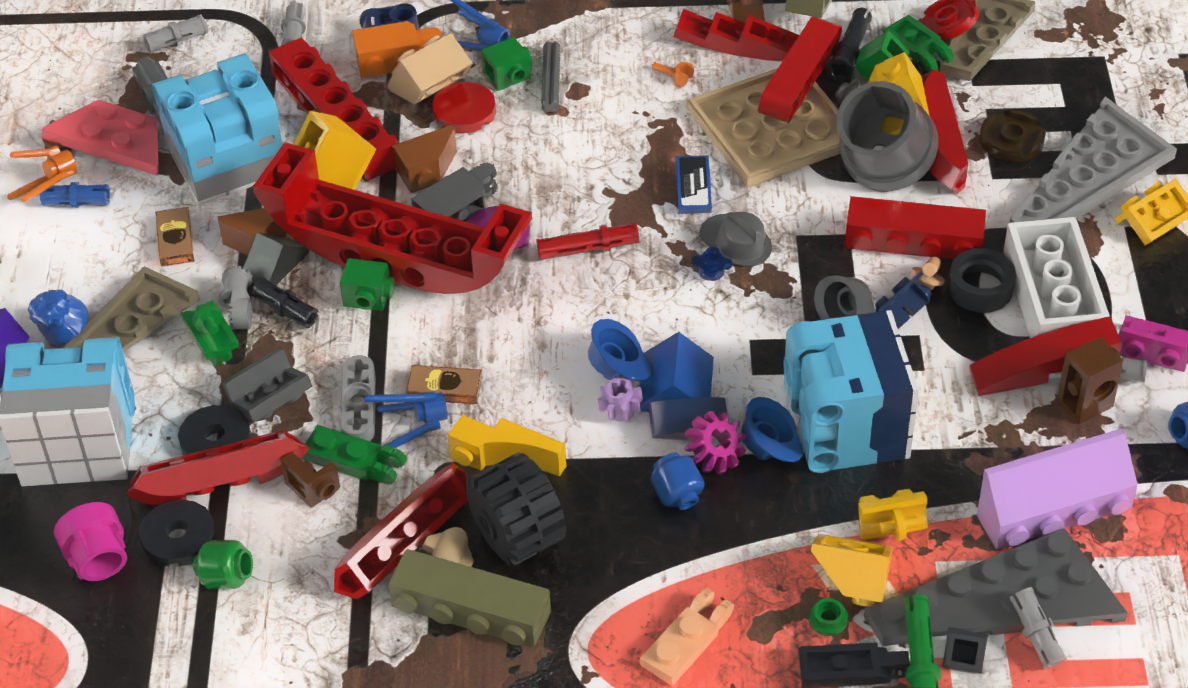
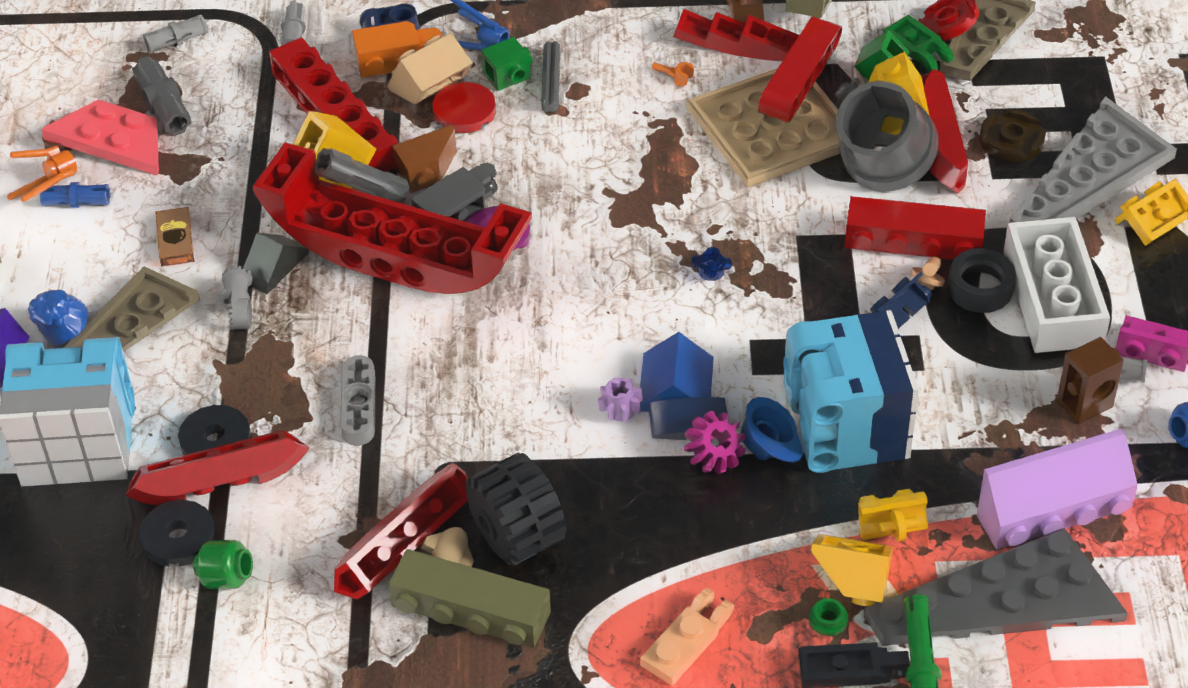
dark pink piece [54,502,127,581] -> none
medium azure piece [152,53,282,205] -> none
green hips [181,300,239,365] -> none
dark orange slope [217,208,288,256] -> none
dark grey bracket [222,348,313,422] -> none
black pin [252,278,319,328] -> none
reddish brown bracket [281,452,340,508] -> none
green hinge [302,424,407,485] -> none
green brick [340,258,395,311] -> none
blue plant [364,391,448,448] -> none
tile [406,365,482,404] -> none
yellow slope [448,415,567,477] -> none
red pin [536,222,640,260] -> none
blue piece [588,319,652,380] -> none
blue head [650,453,705,510] -> none
slope [676,155,712,214] -> none
dark grey piece [699,211,772,267] -> none
dark grey piece [814,275,876,320] -> none
black pin [826,7,872,82] -> none
black slope [942,627,988,674] -> none
red slope [969,316,1121,396] -> none
light grey pin [1009,587,1067,670] -> none
none -> dark grey axle [314,148,410,203]

